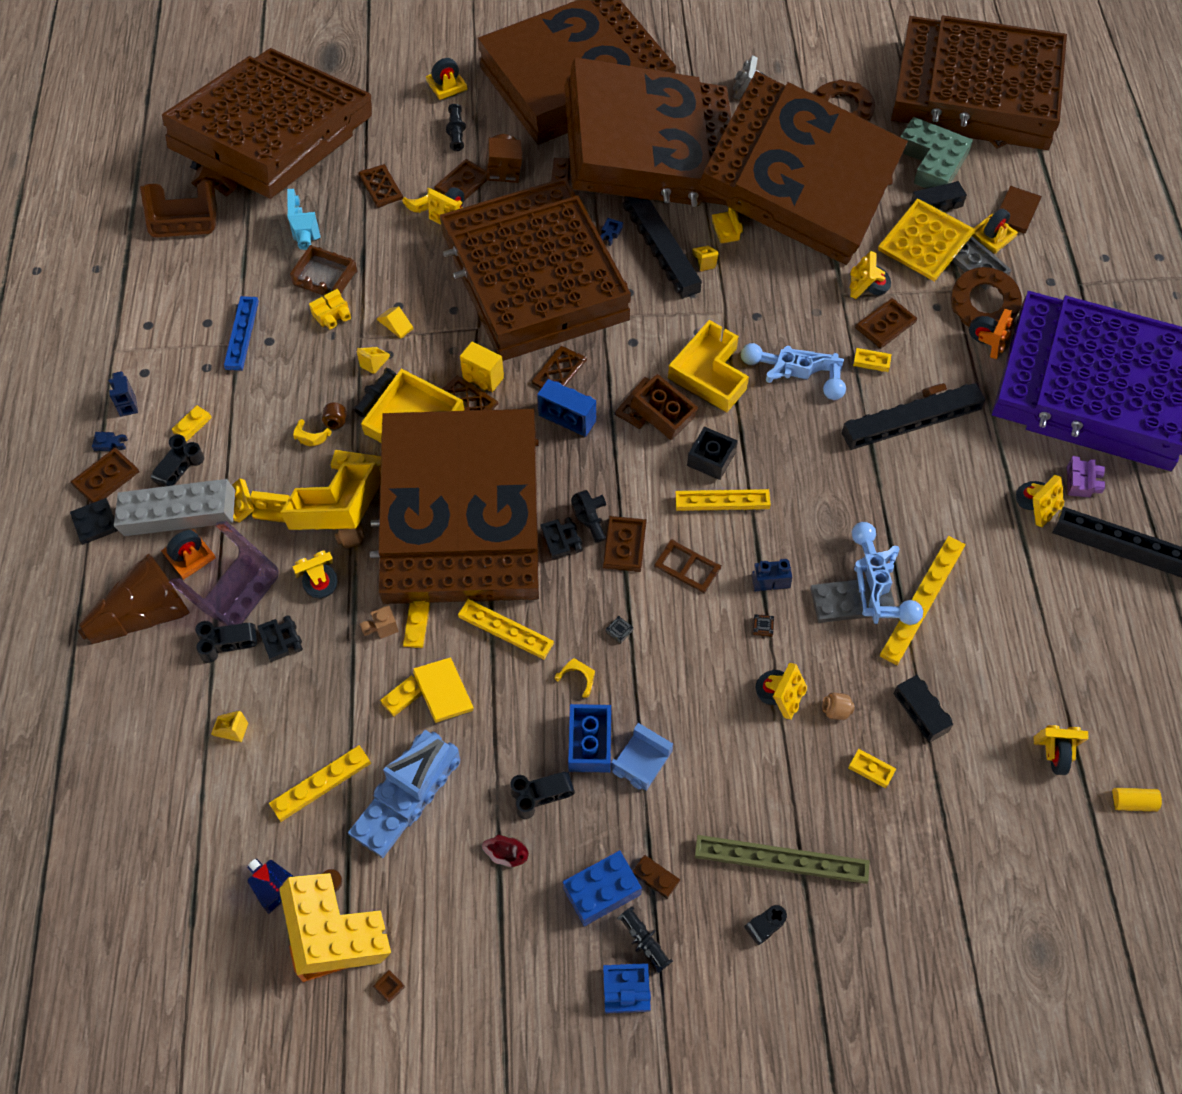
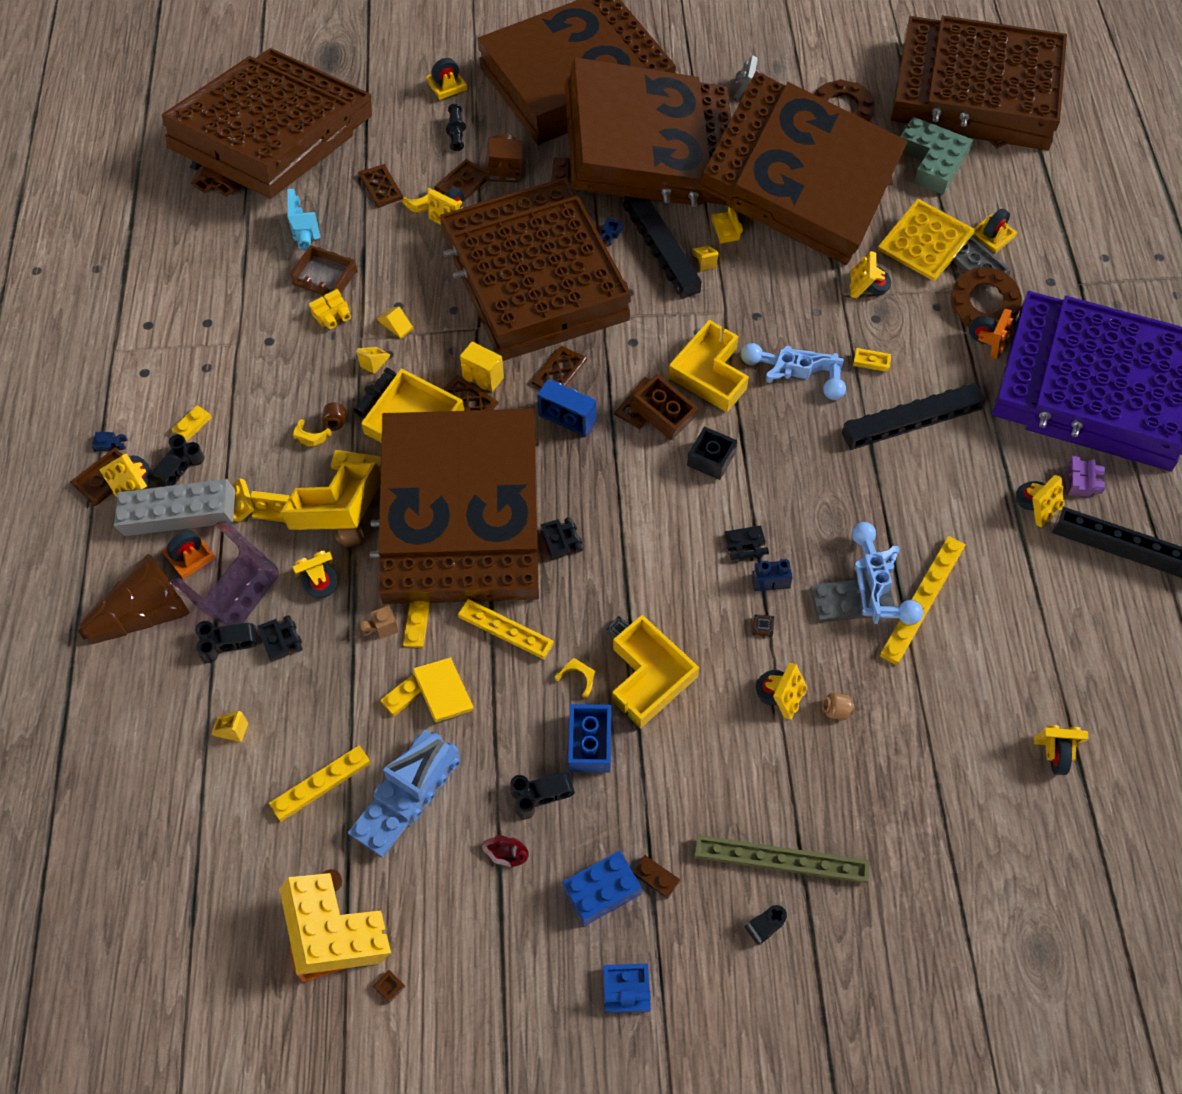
black plate [70,498,118,545] -> none
dark blue hips [108,371,138,417] -> none
reddish brown windscreen [140,180,217,237] -> none
blue plate [224,296,259,371] -> none
clear blue torso [247,859,294,914] -> none
black pin [571,490,606,543] -> none
reddish brown tile [603,516,647,572] -> none
medium blue panel [611,723,673,791] -> none
black piece [617,906,673,974] -> none
reddish brown window [654,539,722,594] -> none
yellow plate [675,489,771,511] -> none
yellow plate [848,749,896,788] -> none
reddish brown tile [855,298,917,349] -> none
black brick [893,675,953,743] -> none
black brick [910,181,967,212] -> none
reddish brown tile [922,383,947,396] -> none
reddish brown tile [1000,186,1042,234] -> none
yellow brick [1112,788,1162,812] -> none
none -> yellow plate [100,453,151,497]
none -> yellow piece [612,615,699,729]
none -> black plate [723,525,769,561]

